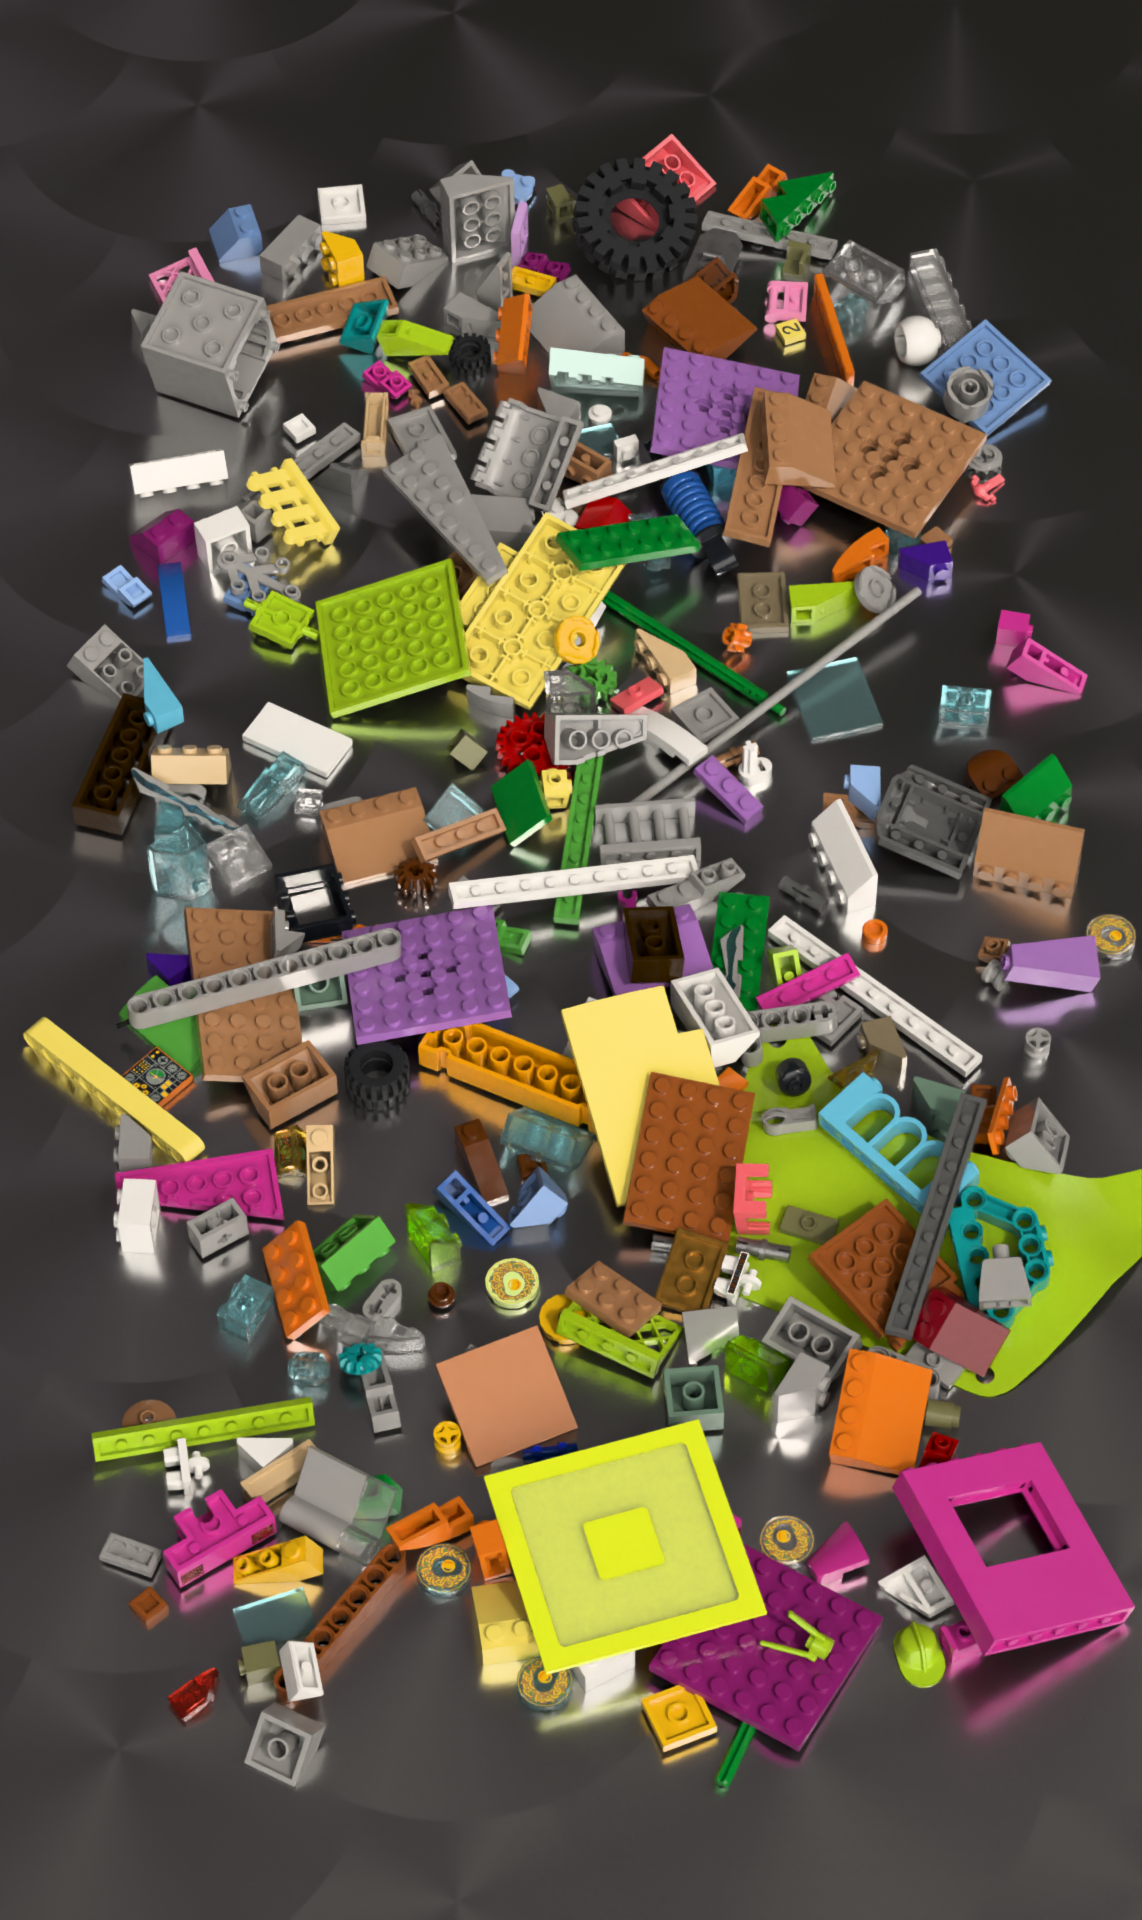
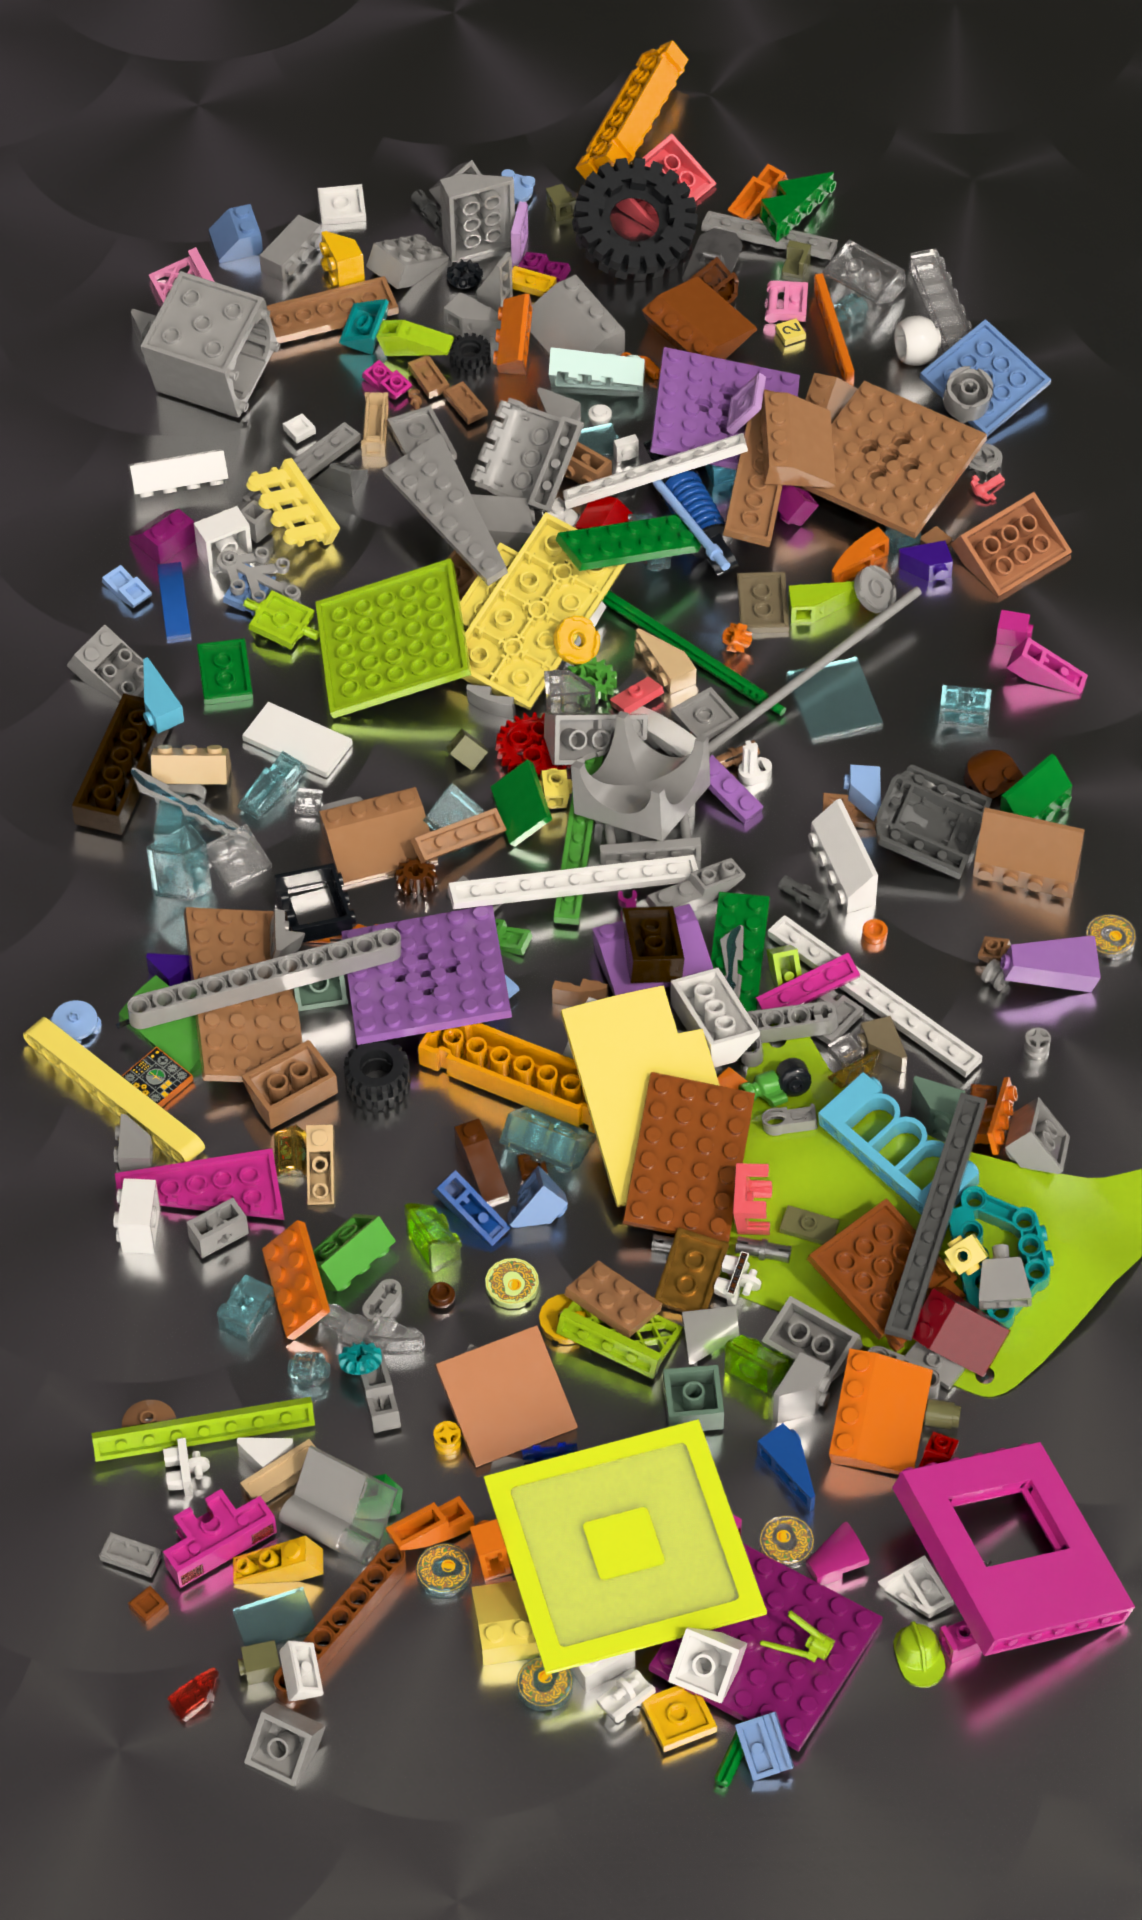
none -> light blue piece [50,1000,102,1043]
none -> green tile [197,638,253,705]
none -> black gear [447,259,483,289]
none -> medium nougat slope [552,978,608,1006]
none -> light grey piece [571,711,710,841]
none -> light orange brick [576,40,689,180]
none -> white hips [597,1669,656,1723]
none -> light blue bar [653,479,730,571]
none -> white slope [668,1627,748,1703]
none -> lavender tile [726,373,766,435]
none -> medium blue plate [735,1711,794,1781]
none -> bright green piece [738,1070,788,1107]
none -> blue slope [757,1423,815,1512]
none -> clear plate [827,1033,864,1068]
none -> light yellow brick [944,1233,989,1276]
none -> nougat slope [951,492,1072,598]

